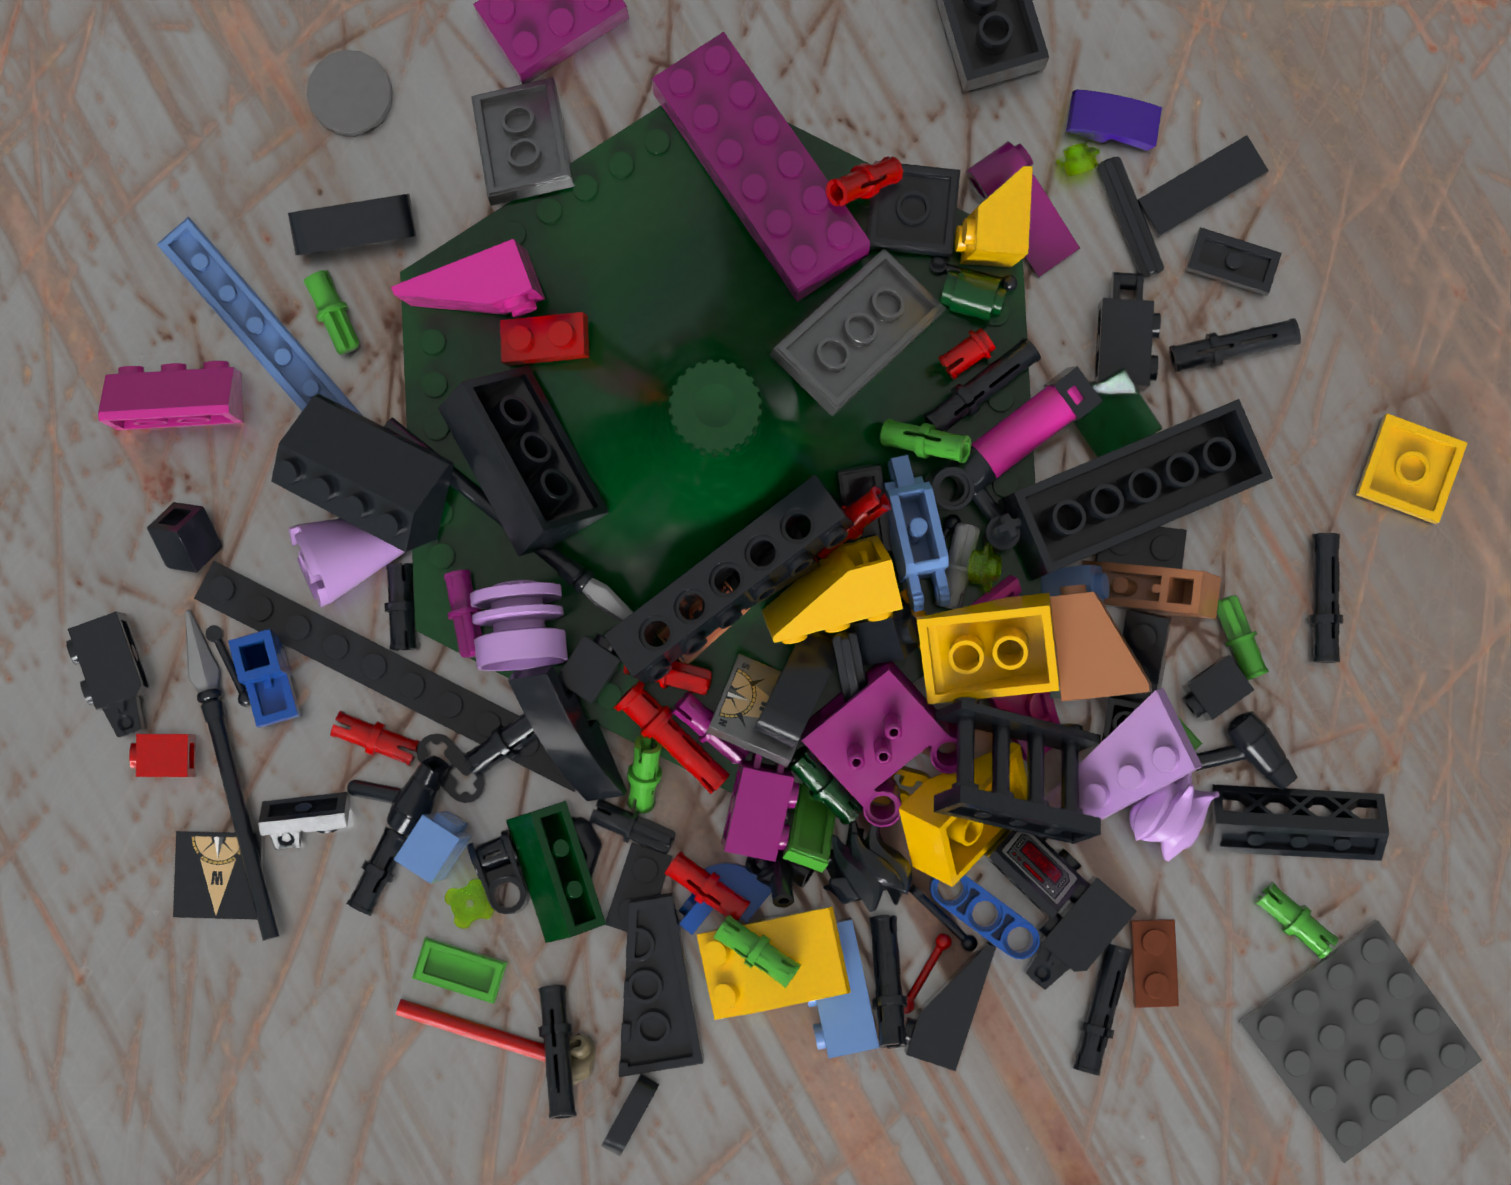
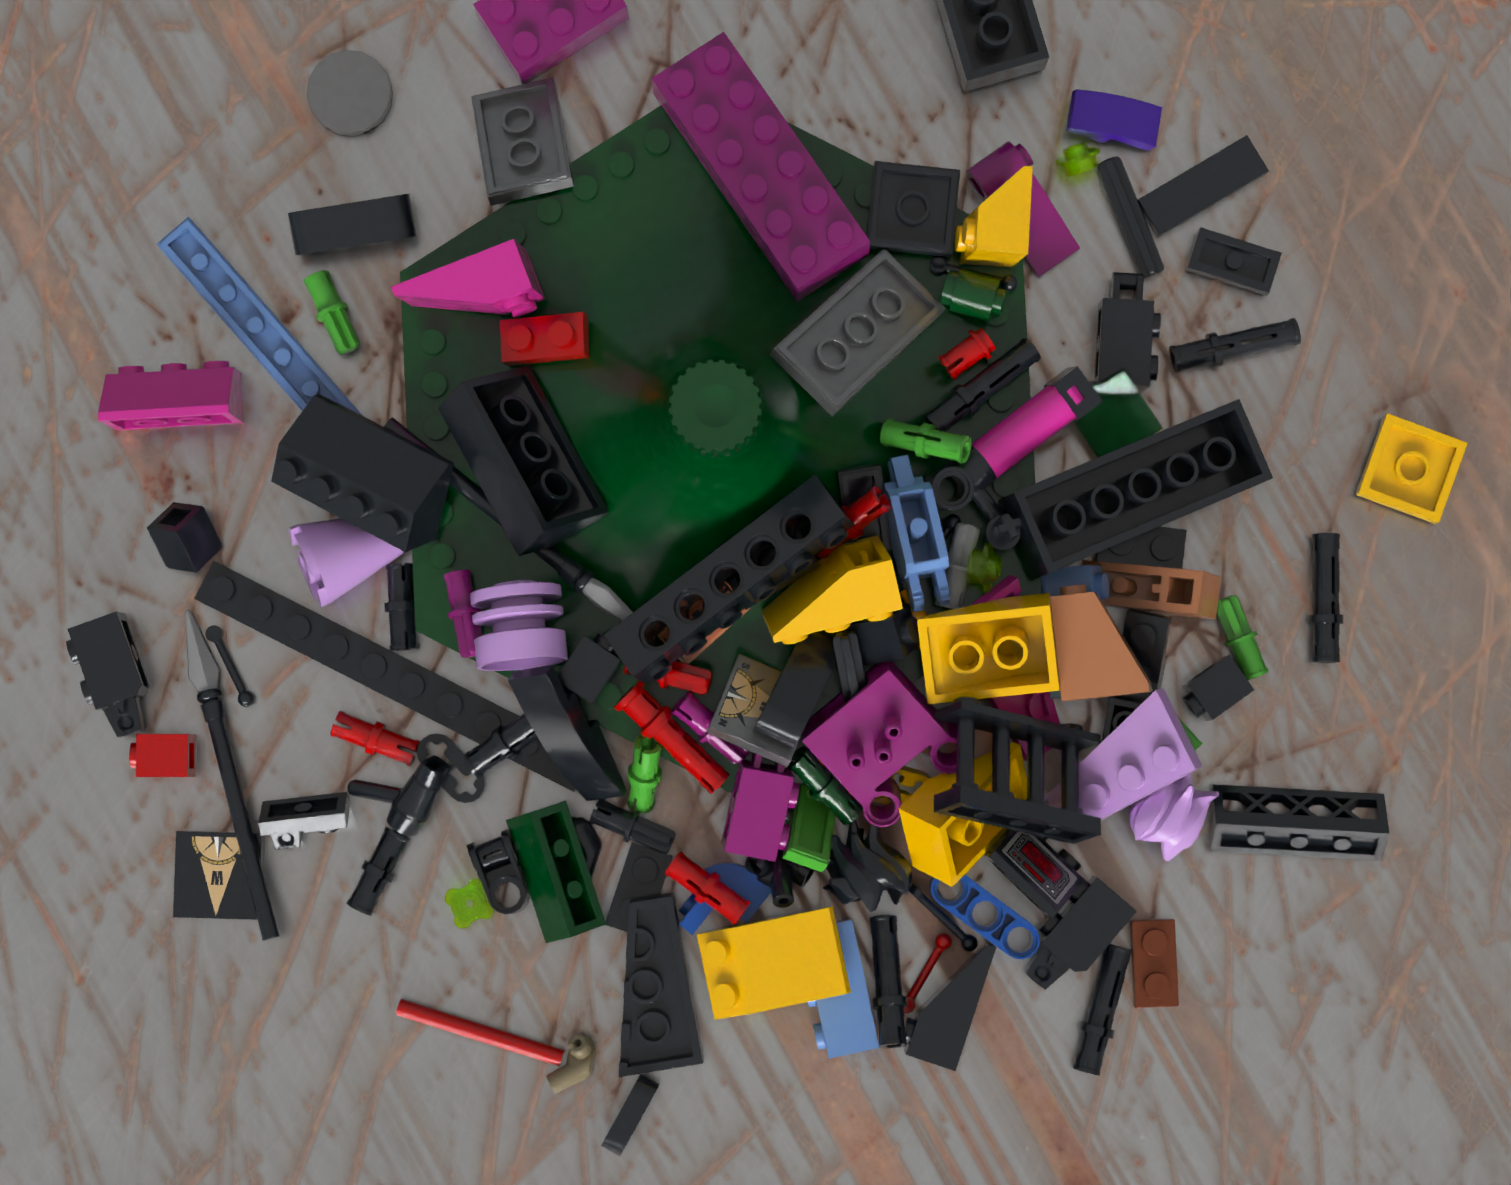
blue brick [228,629,301,728] -> none
medium blue brick [394,811,473,884] -> none
bright green tile [412,936,508,1004] -> none
black pin [538,985,577,1119] -> none
bright green pin [713,915,801,988] -> none
red pin [826,156,903,207] -> none
black piece [1194,711,1298,790] -> none
dark grey plate [1238,920,1482,1163] -> none
bright green pin [1255,882,1339,959] -> none

